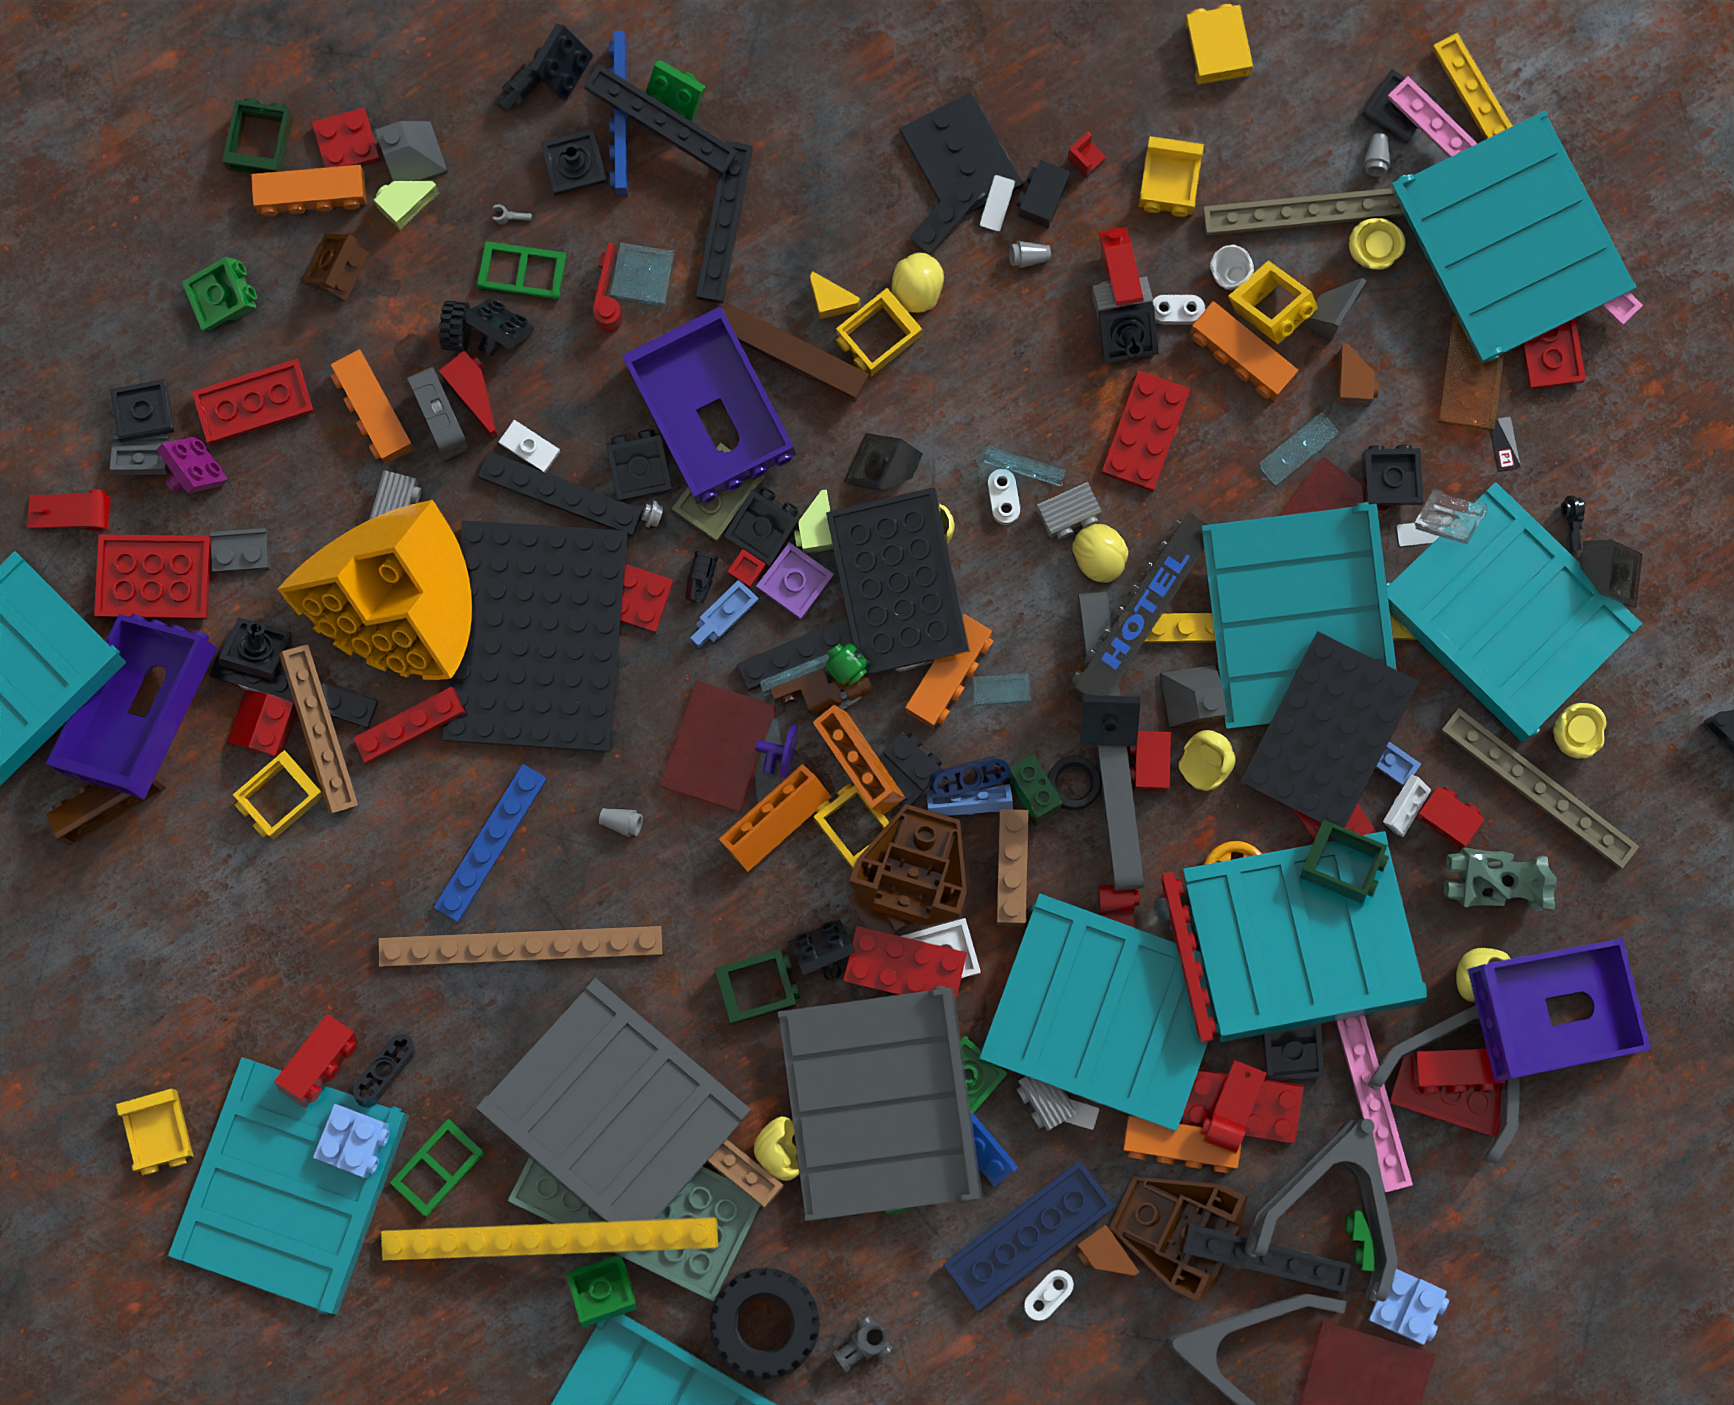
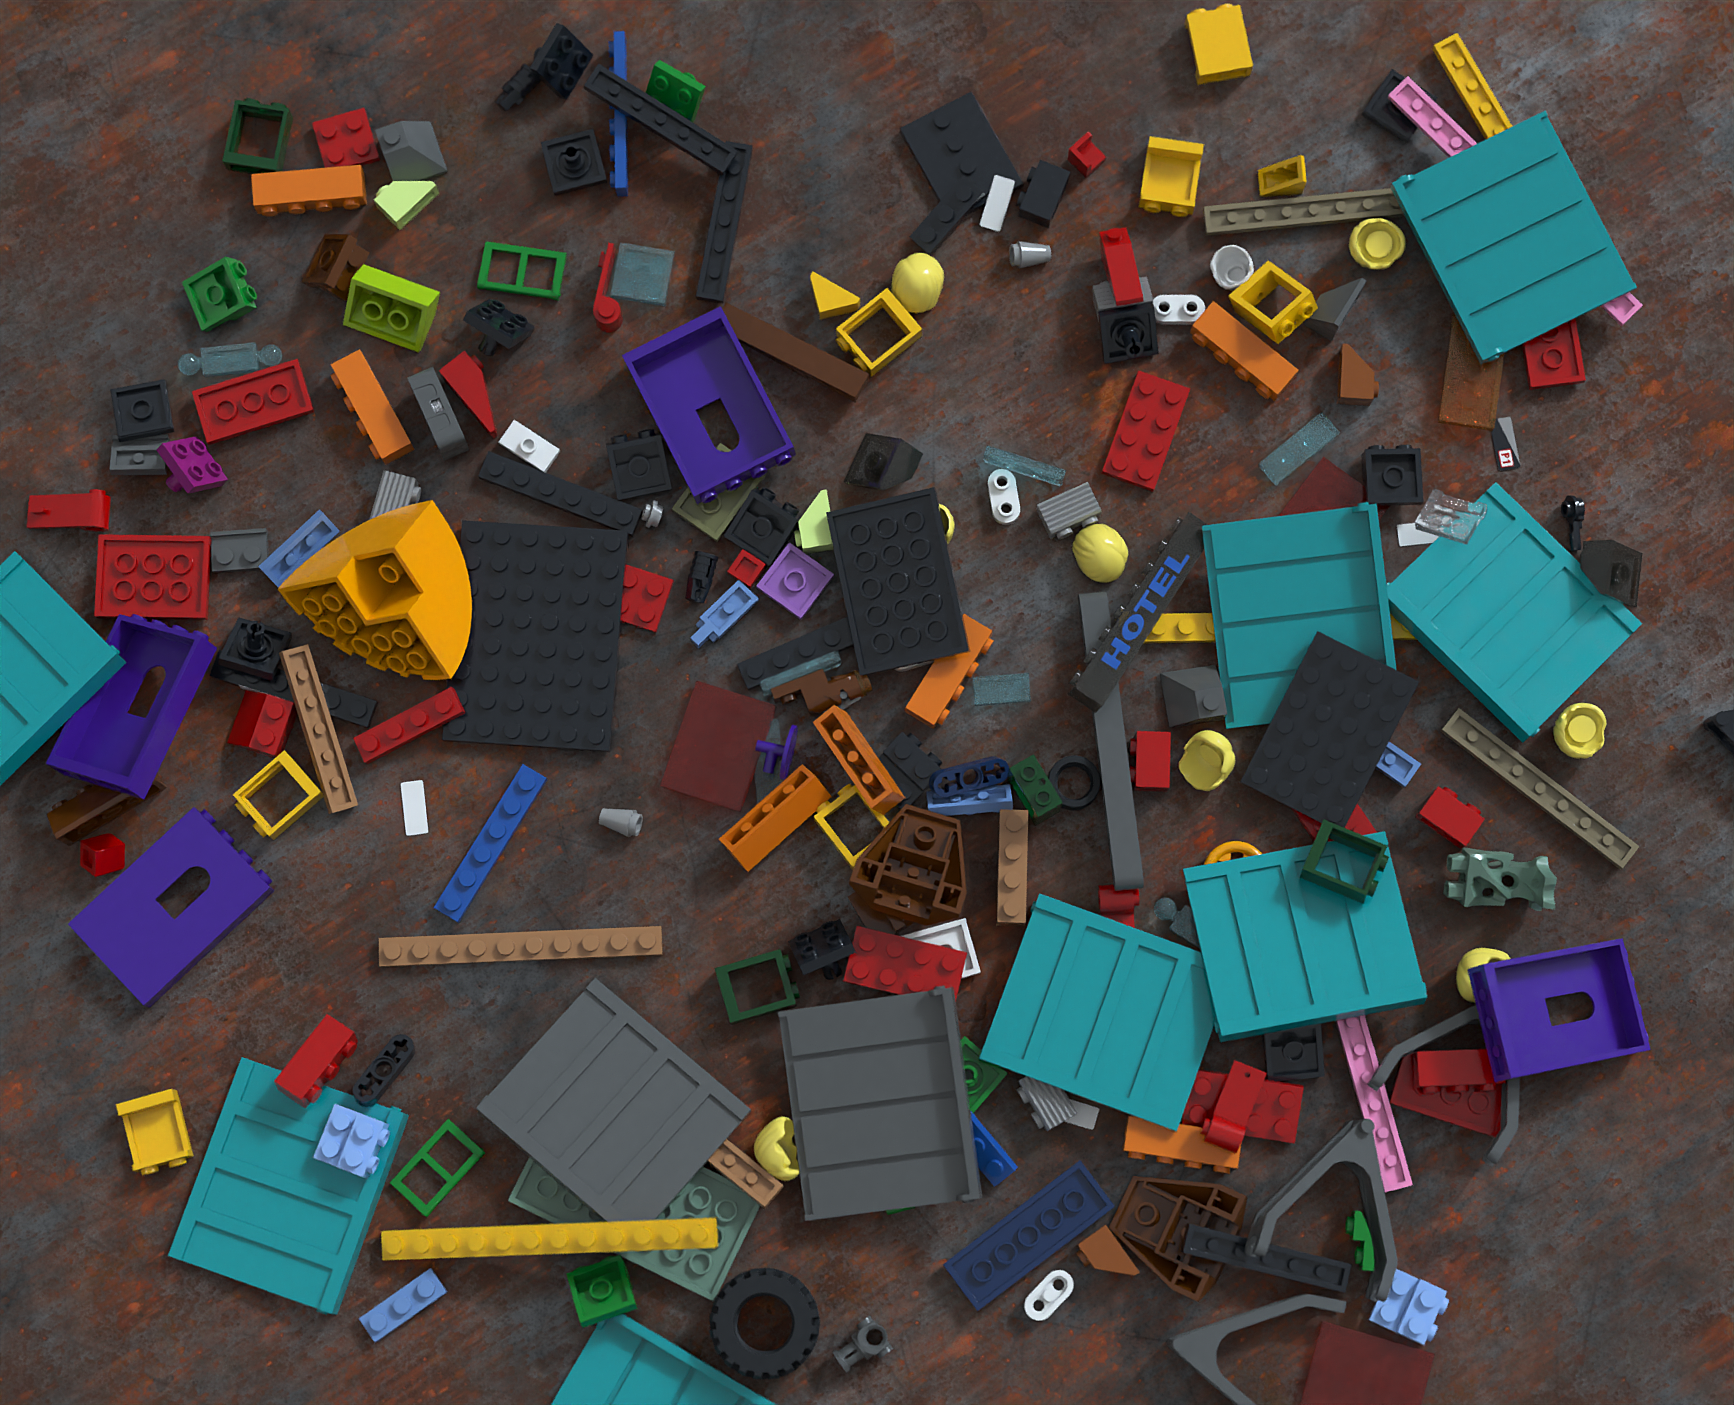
black tyre [439,300,471,352] -> none
light grey hand [492,204,532,225] -> none
green head [825,643,867,686] -> none
black plate [1080,695,1141,746] -> none
red plate [1160,872,1216,1045] -> none
light grey cone [1363,133,1390,177] -> none
white plate [1383,774,1431,837] -> none
none -> dark purple panel [68,807,275,1008]
none -> red panel [80,833,125,877]
none -> clear light blue plate [178,342,282,377]
none -> medium blue plate [258,510,339,588]
none -> lime slope [343,264,440,352]
none -> medium blue plate [359,1268,448,1342]
none -> white sticker [401,780,428,836]
none -> yellow slope [1258,155,1306,197]

